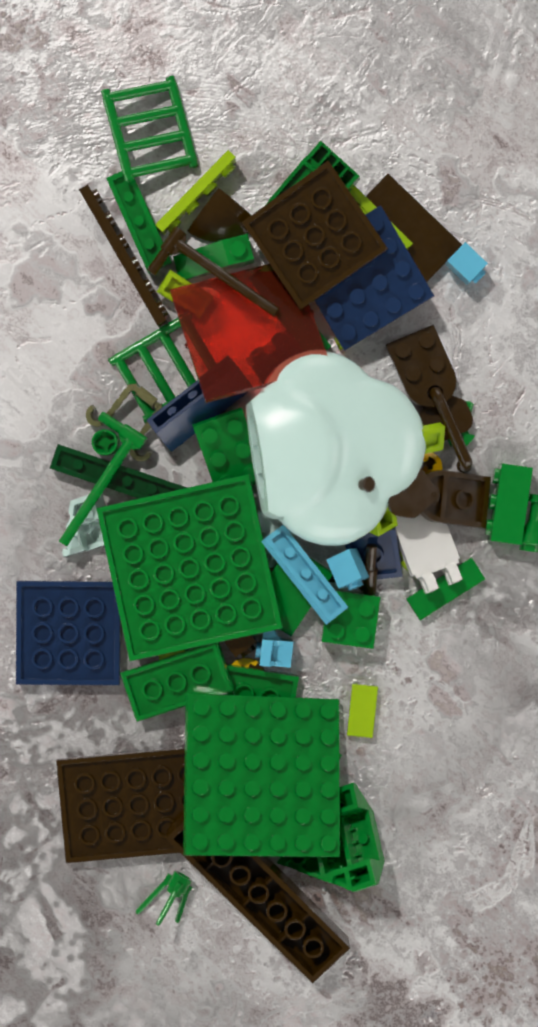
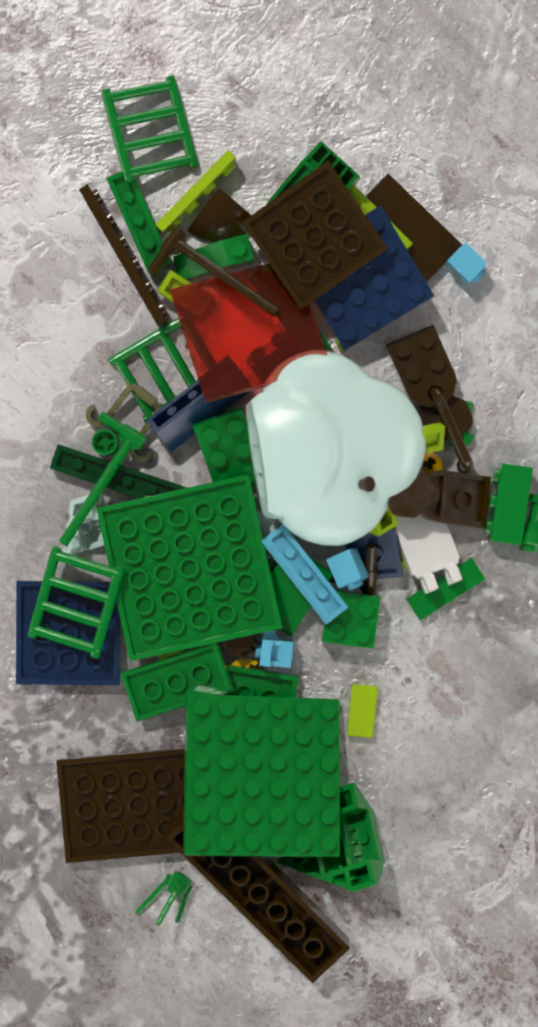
none -> green bar [27,545,125,659]

